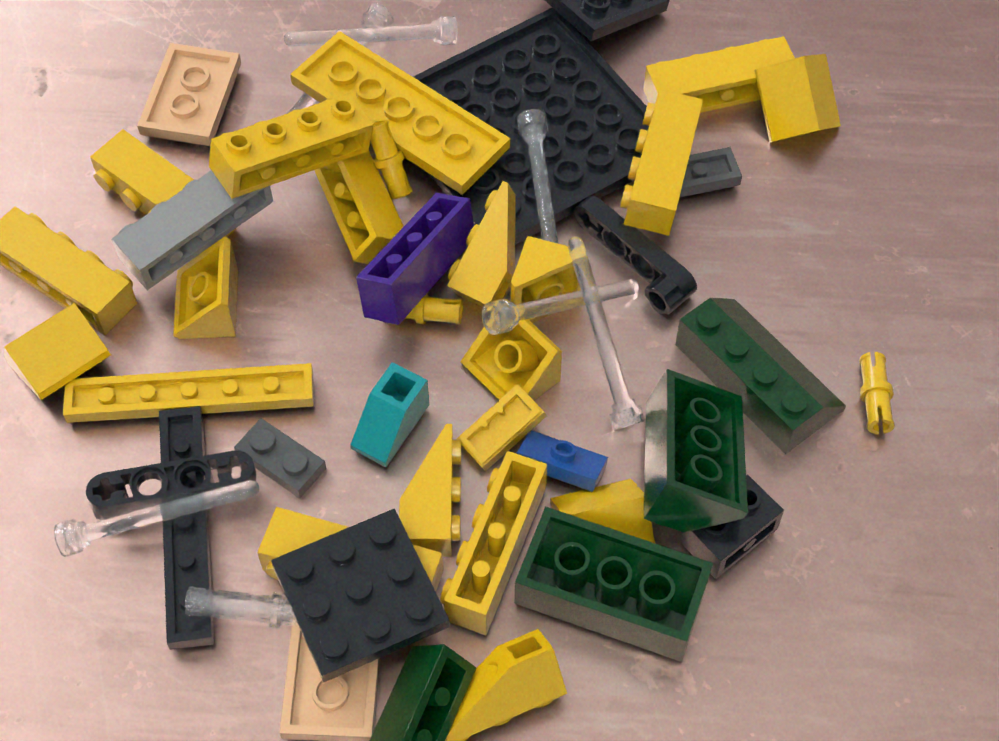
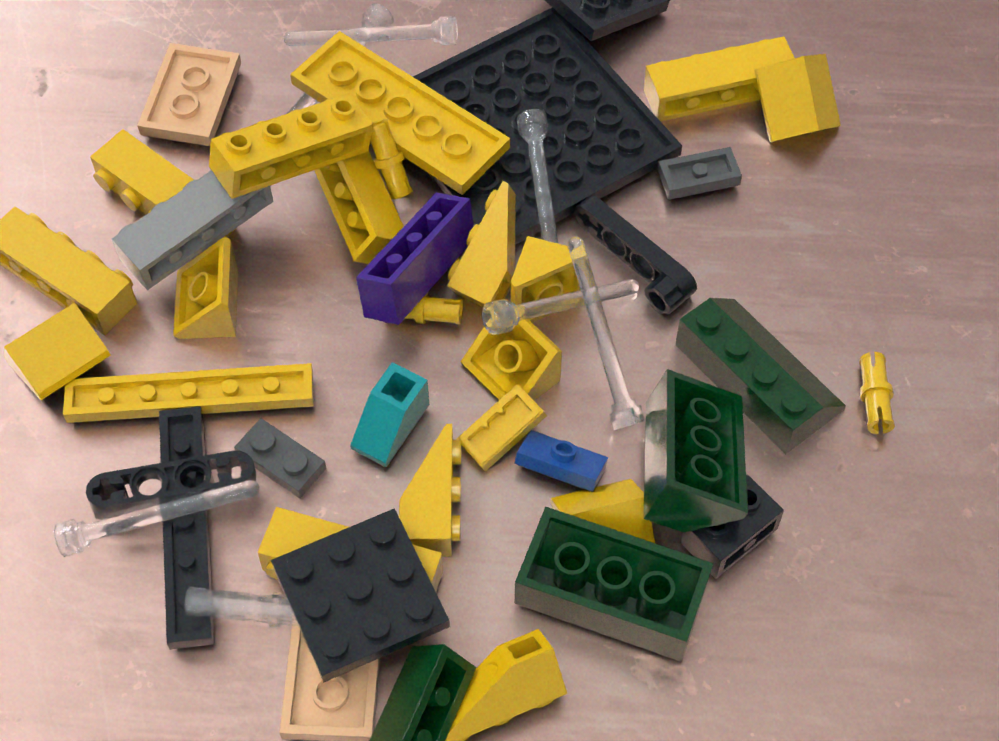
yellow brick [440,451,547,635] -> none
yellow brick [620,89,703,236] -> none

